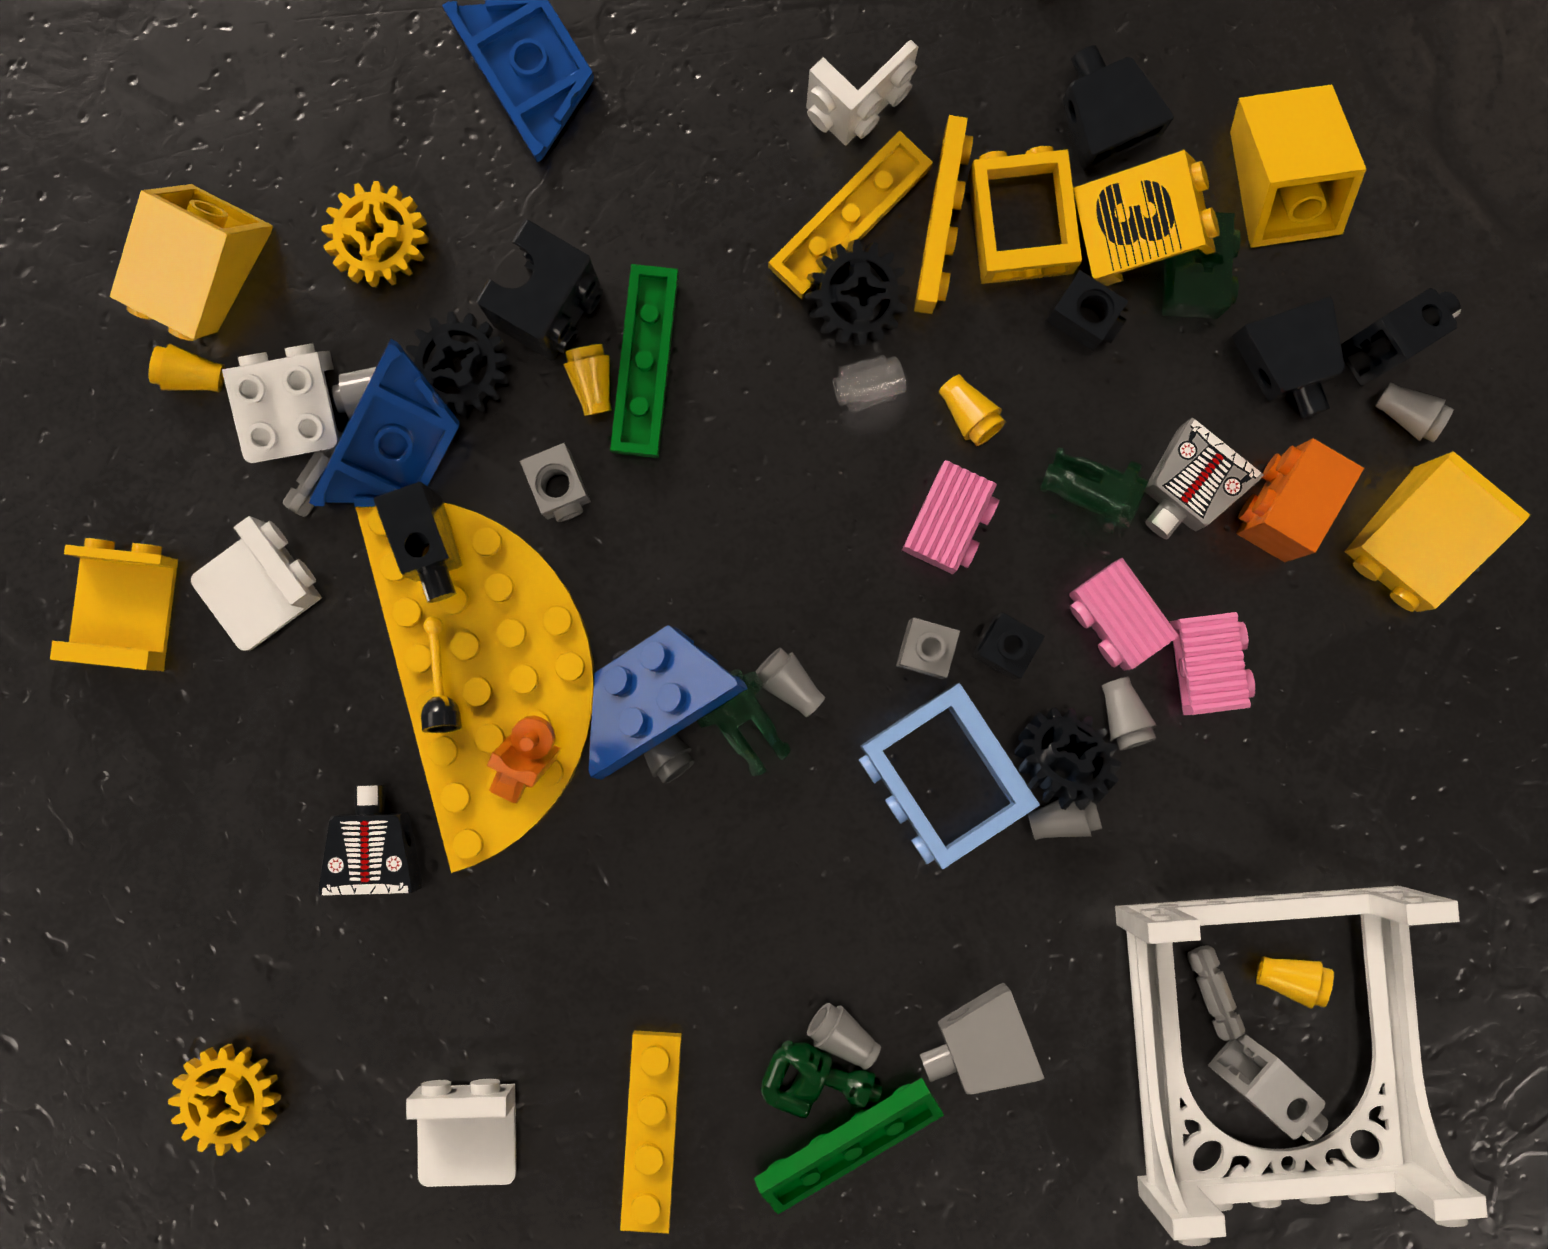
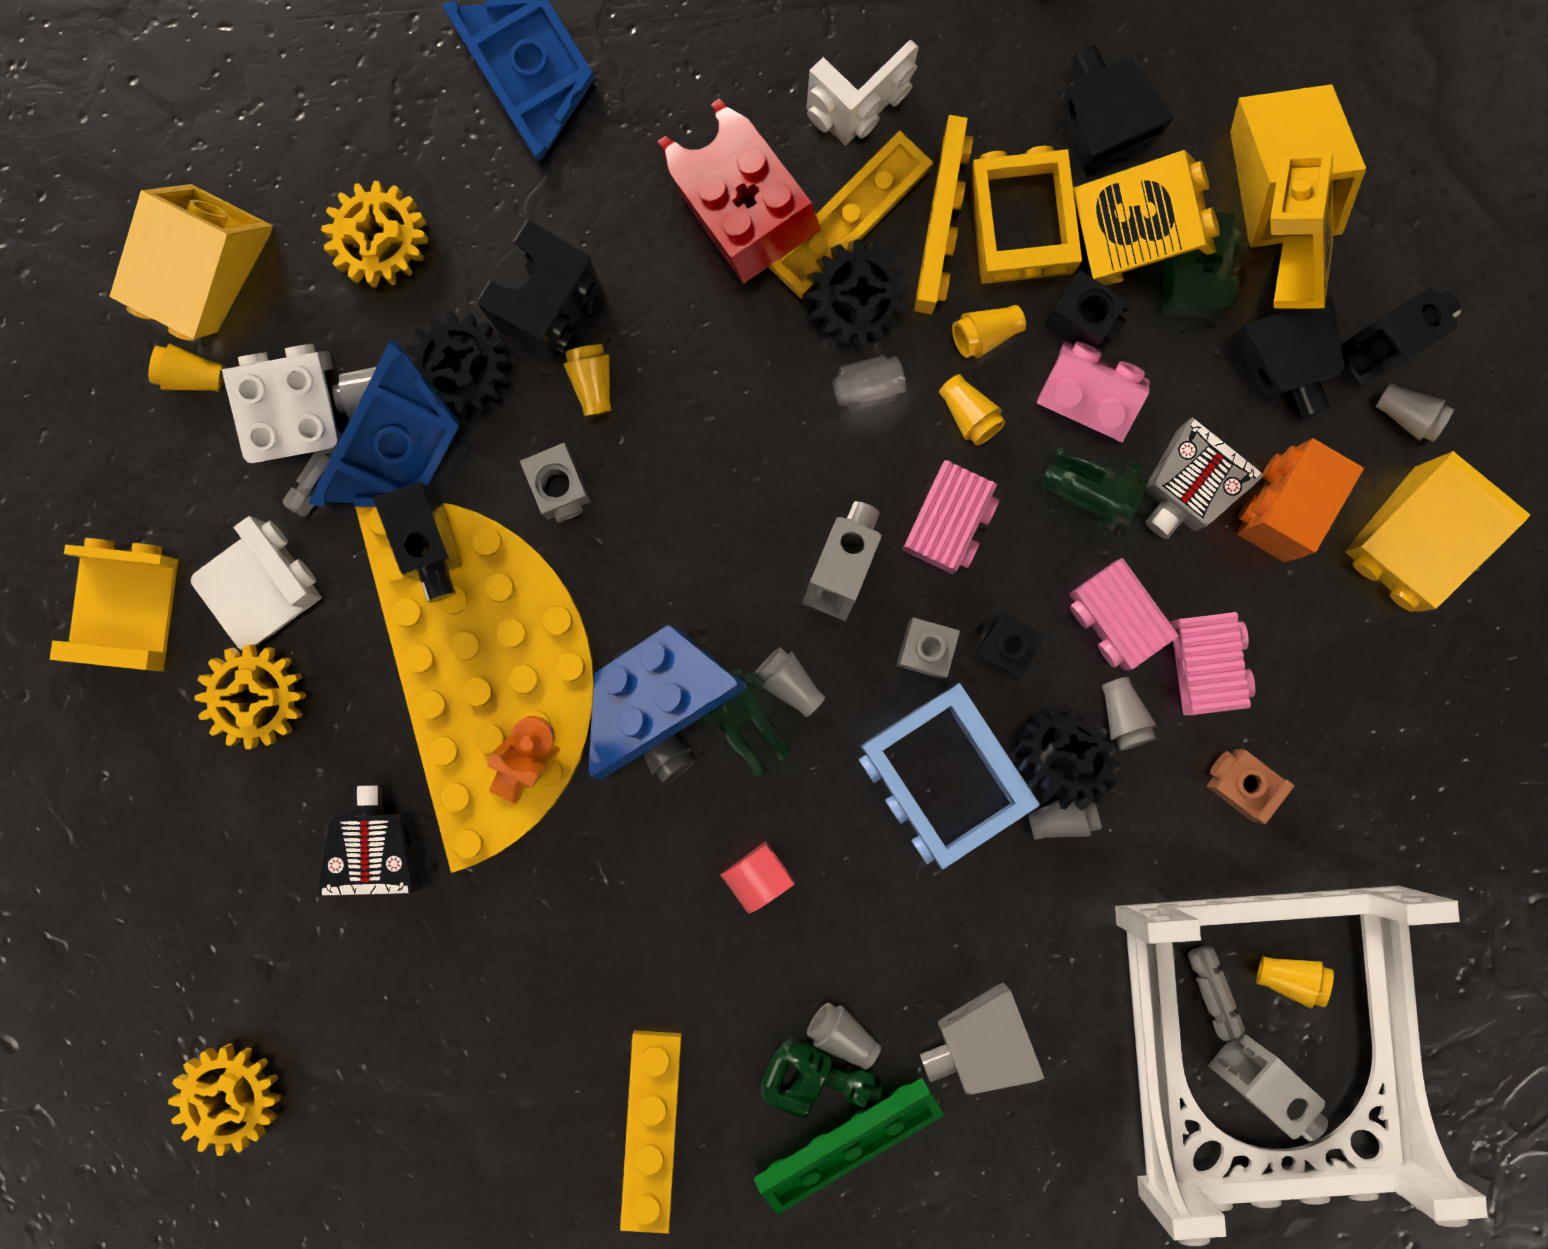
white bracket [406,1079,517,1187] -> none
hinge [421,617,462,733] -> none
green plate [610,264,679,458] -> none
none -> yellow gear [194,644,306,749]
none -> brick [657,99,821,284]
none -> coral brick [720,842,794,914]
none -> light grey torso [802,502,882,621]
none -> yellow cone [952,304,1026,358]
none -> bright pink bracket [1037,341,1150,443]
none -> nougat brick [1206,749,1295,824]
none -> yellow panel [1270,151,1333,309]

